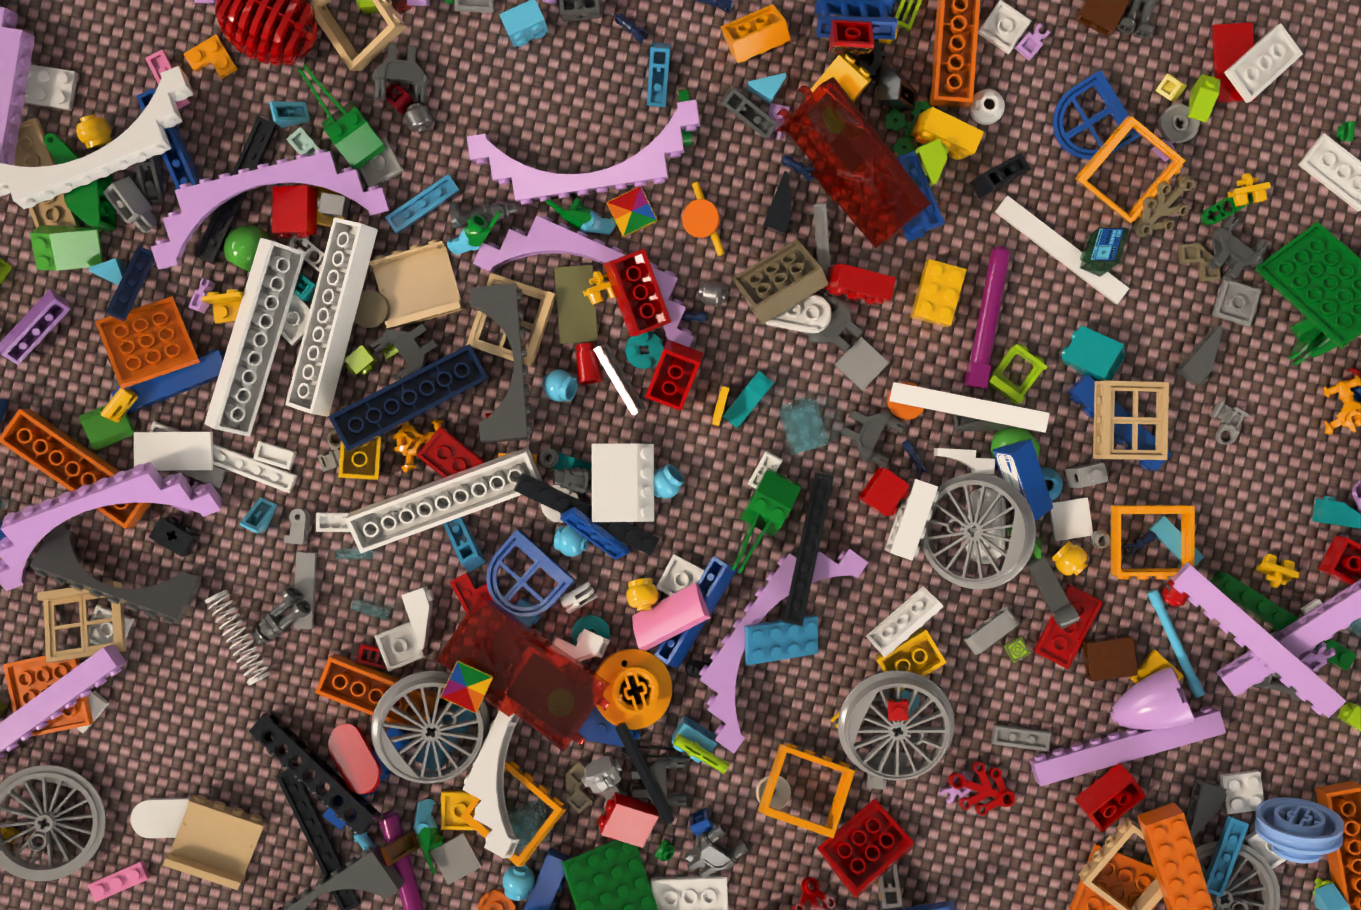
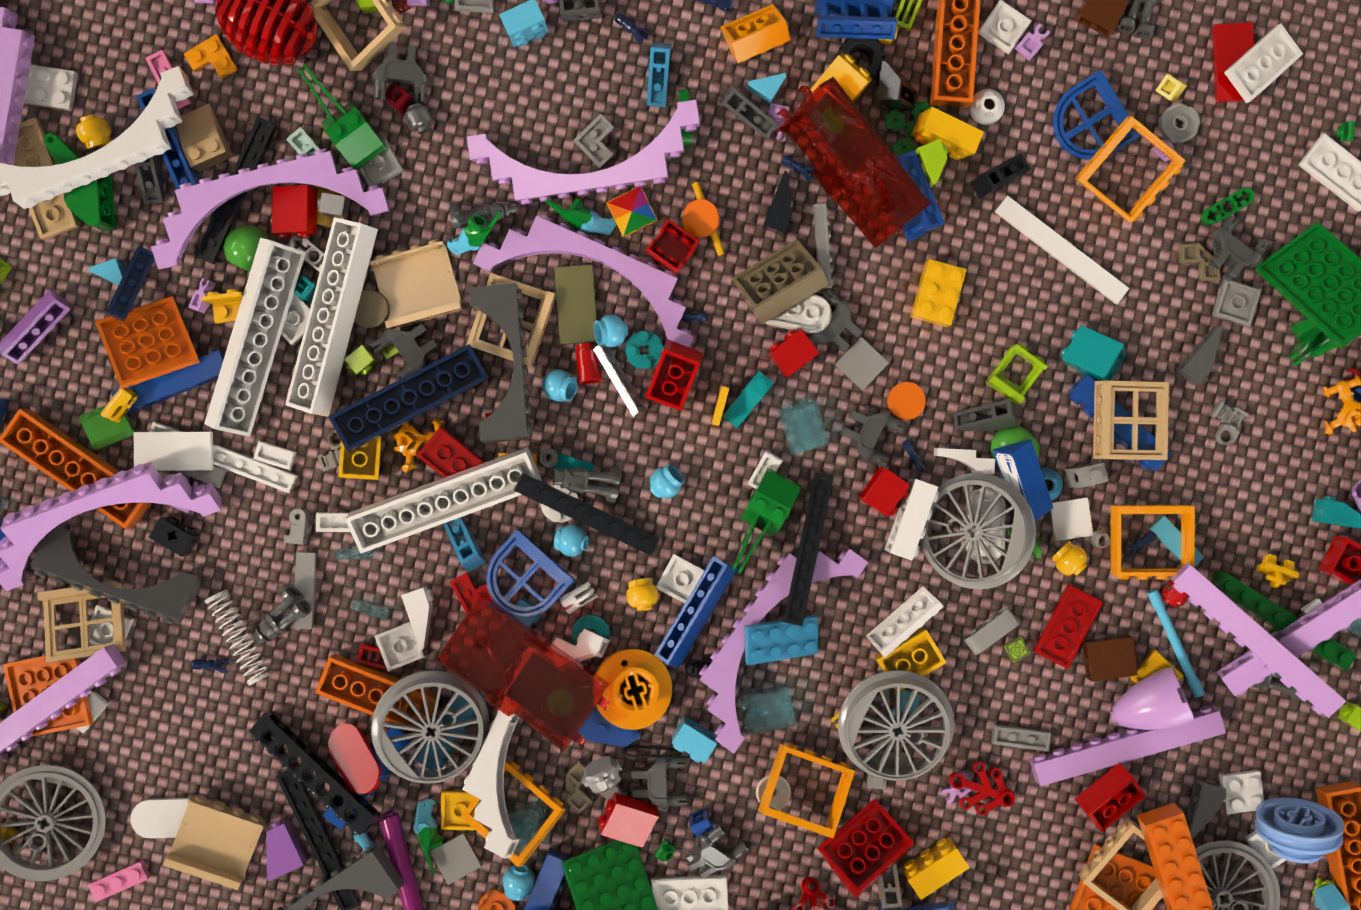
bright green slope [30,225,104,271] -> none
light grey hinge [103,176,157,233] -> none
medium azure slope [240,497,277,533] -> none
medium azure slope [269,101,310,128] -> none
reddish brown tile [380,829,420,866] -> none
dark azure plate [385,174,460,234] -> none
tile [440,661,493,713] -> none
blue tile [560,507,630,560] -> none
yellow hips [583,270,615,305] -> none
white slope [592,444,654,522] -> none
red slope [603,248,671,337] -> none
black axle [615,722,674,825] -> none
bright pink slope [632,582,711,651] -> none
lime pin [673,733,729,774] -> none
flat silver head [699,280,729,307] -> none
red brick [824,264,896,305] -> none
red slope [829,20,874,55] -> none
red plate [887,699,908,721] -> none
white tile [889,382,1050,433] -> none
magenta brick [964,246,1011,389] -> none
dark grey beam [1026,552,1080,629] -> none
slope [1080,228,1129,277] -> none
dark tan plant [1133,174,1195,237] -> none
lime slope [1188,74,1220,123] -> none
dark azure plate [1204,816,1249,897] -> none
yellow hips [1227,173,1271,207] -> none
lavender plate [1298,642,1335,672] -> none
none -> tan slope [176,103,234,172]
none -> dark blue piece [191,659,230,673]
none -> medium lavender slope [266,818,309,881]
none -> light grey plate [573,114,614,169]
none -> medium azure piece [593,315,628,347]
none -> red piece [646,218,700,276]
none -> clear light blue brick [740,685,796,734]
none -> red piece [768,328,819,378]
none -> yellow brick [902,837,970,900]

